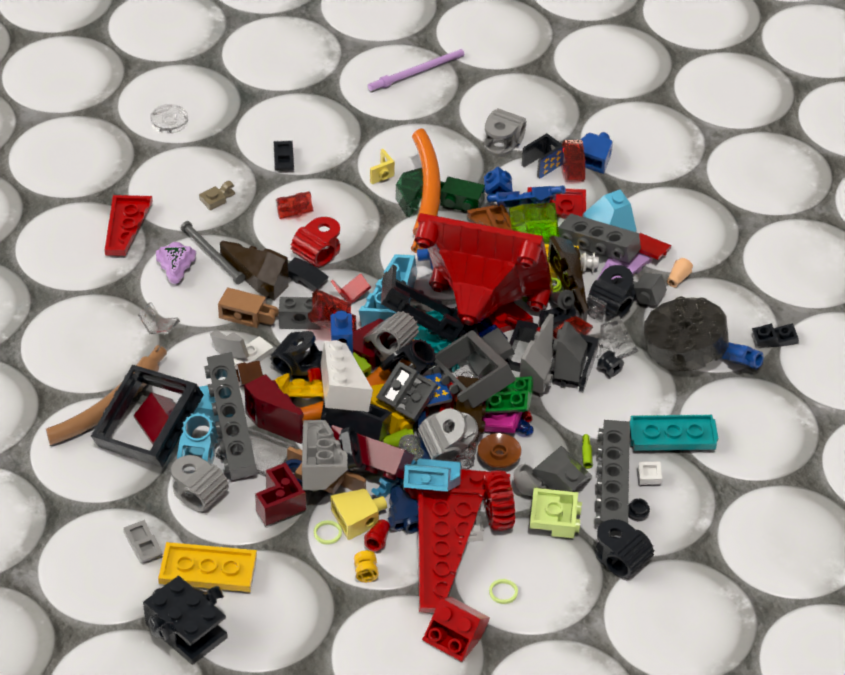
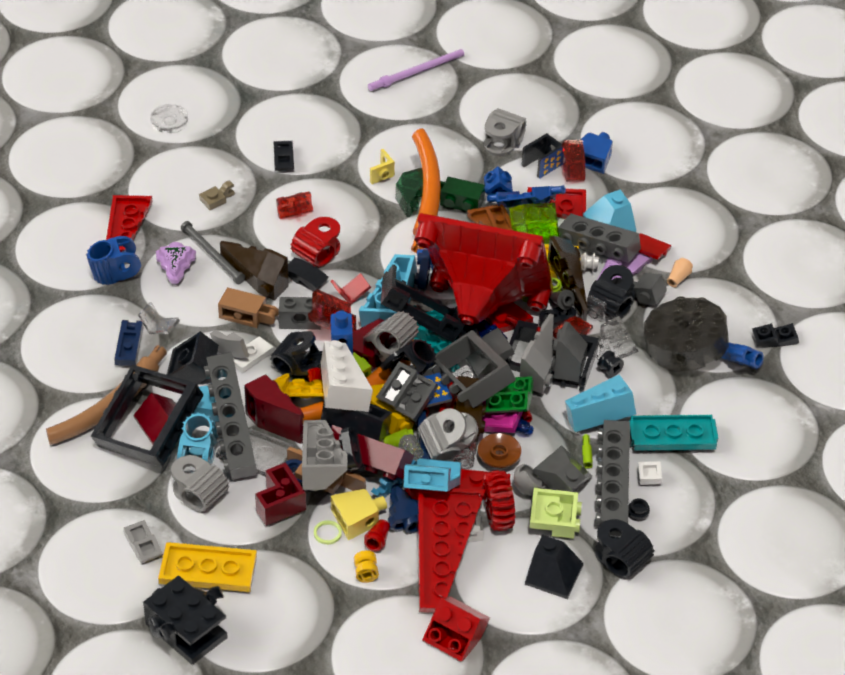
reddish brown panel [235,361,263,387] -> none
yellowish green piece [489,579,518,604] -> none
none -> blue piece [86,236,141,285]
none -> dark blue plate [114,320,144,366]
none -> black slope [166,331,219,385]
none -> dark blue plate [414,249,431,290]
none -> black slope [525,535,584,599]
none -> medium azure wedge [565,374,636,432]

